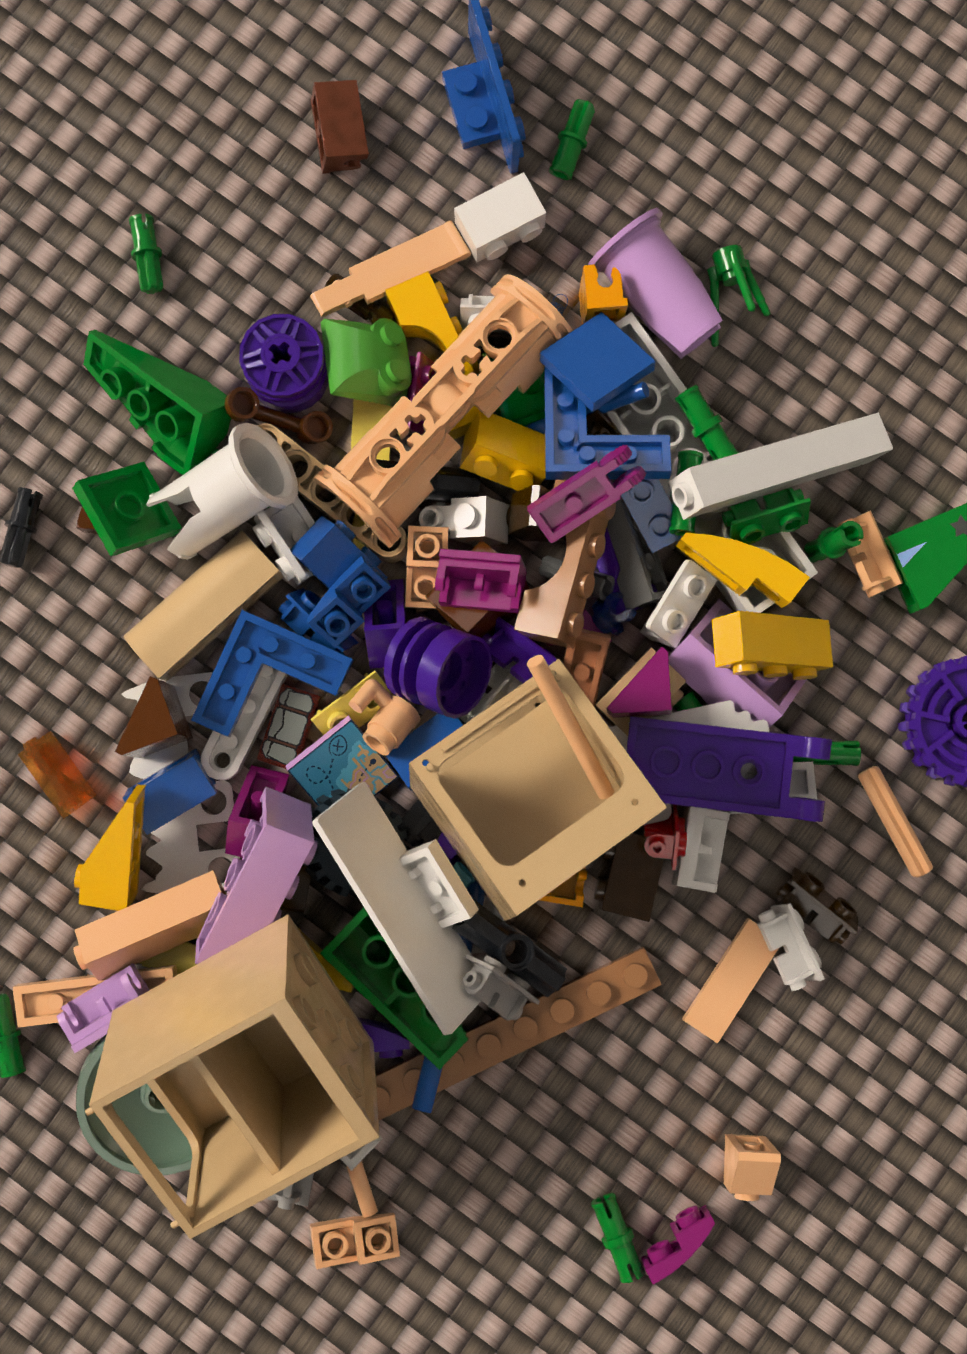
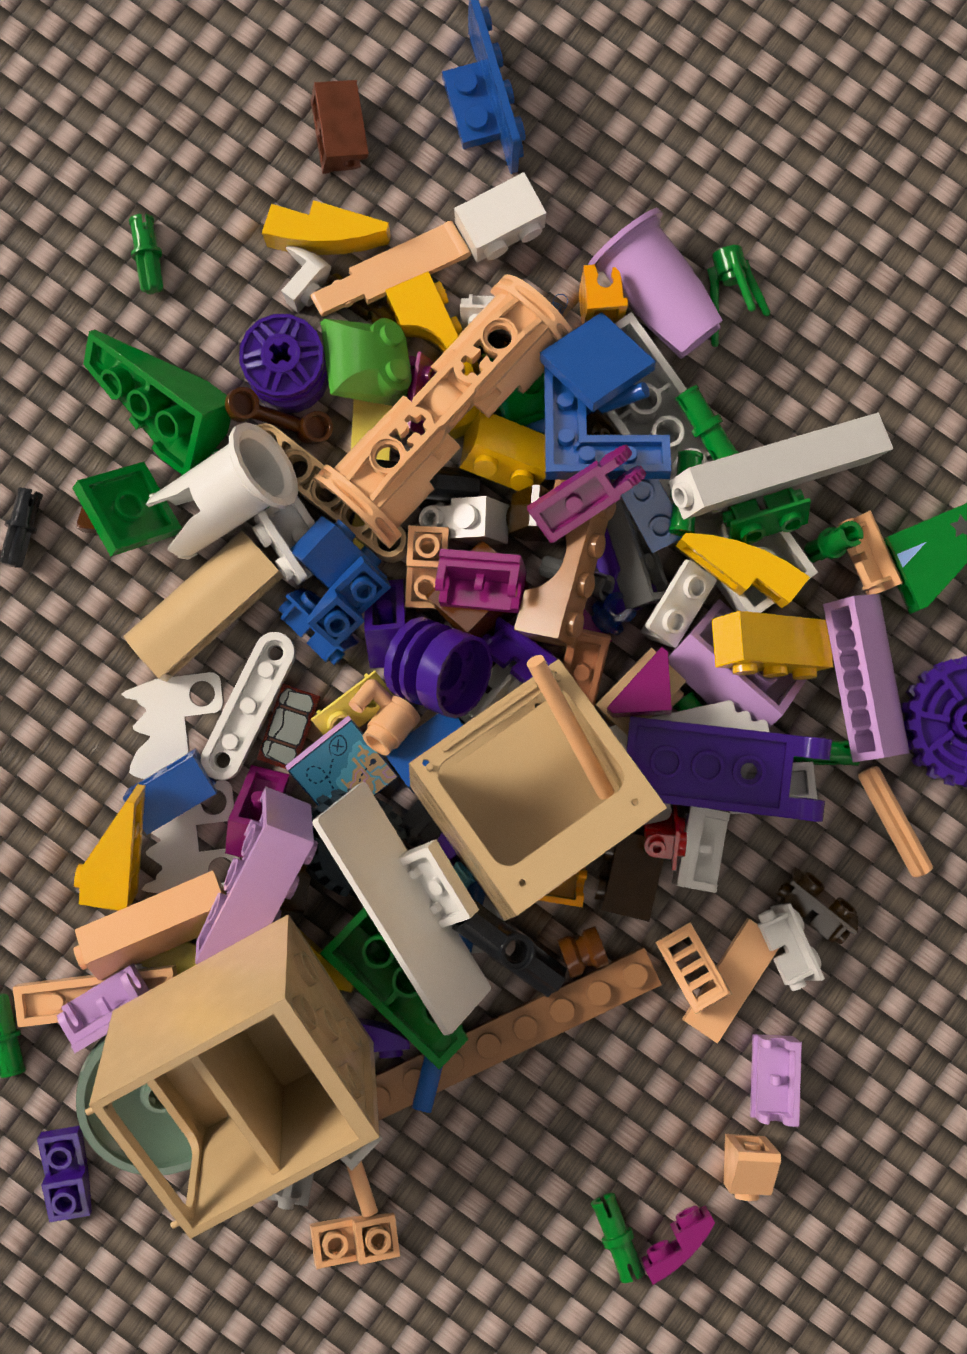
clear orange hinge [18,731,97,819] -> none
reddish brown slope [115,676,193,758] -> none
blue plate [191,610,354,737] -> none
light grey hinge [463,954,540,1021] -> none
green axle [549,99,595,180] -> none
none -> dark purple slope [37,1126,92,1223]
none -> yellow slope [262,200,391,255]
none -> white plate [281,246,331,313]
none -> reddish brown wheel [557,926,609,978]
none -> light nougat slope [656,922,732,1014]
none -> lavender hinge [750,1034,802,1127]
none -> lavender brick [823,594,910,763]

